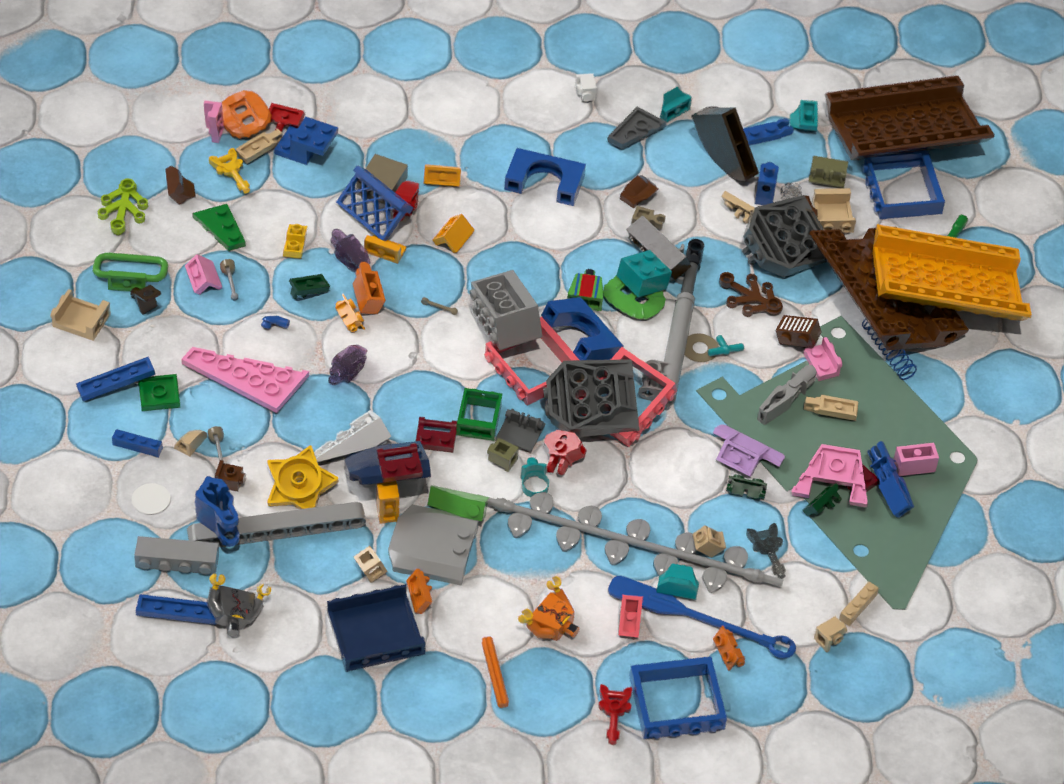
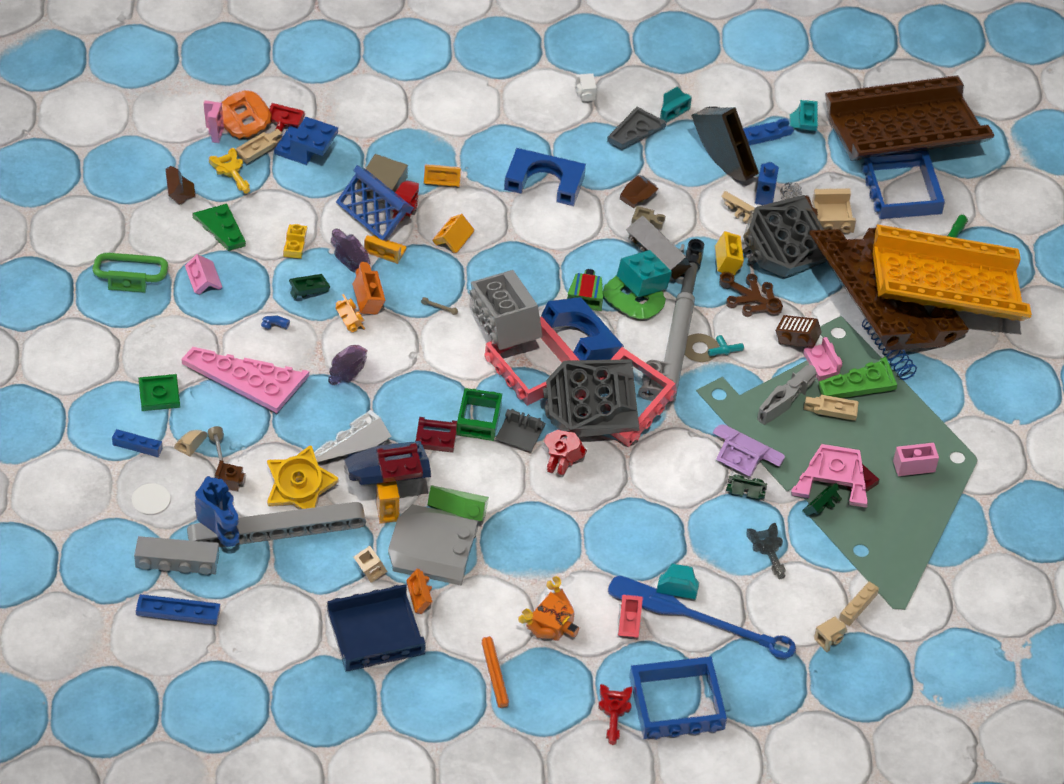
tan panel [50,289,111,341] -> none
blue plate [76,356,156,402] -> none
lime plant [97,178,148,235] -> none
dark brown bracket [130,285,161,314] -> none
flat silver torso [207,574,271,636] -> none
hinge [220,259,238,300] -> none
light grey plant [478,492,784,593] -> none
olive brick [487,438,519,472] -> none
teal piece [521,457,549,497] -> none
tan window [693,526,726,558] -> none
orange hinge [713,626,745,671] -> none
olive hinge [809,156,848,188] -> none
blue arm [867,441,914,518] -> none
none -> yellow brick [715,231,744,276]
none -> bright green wing [818,357,897,398]

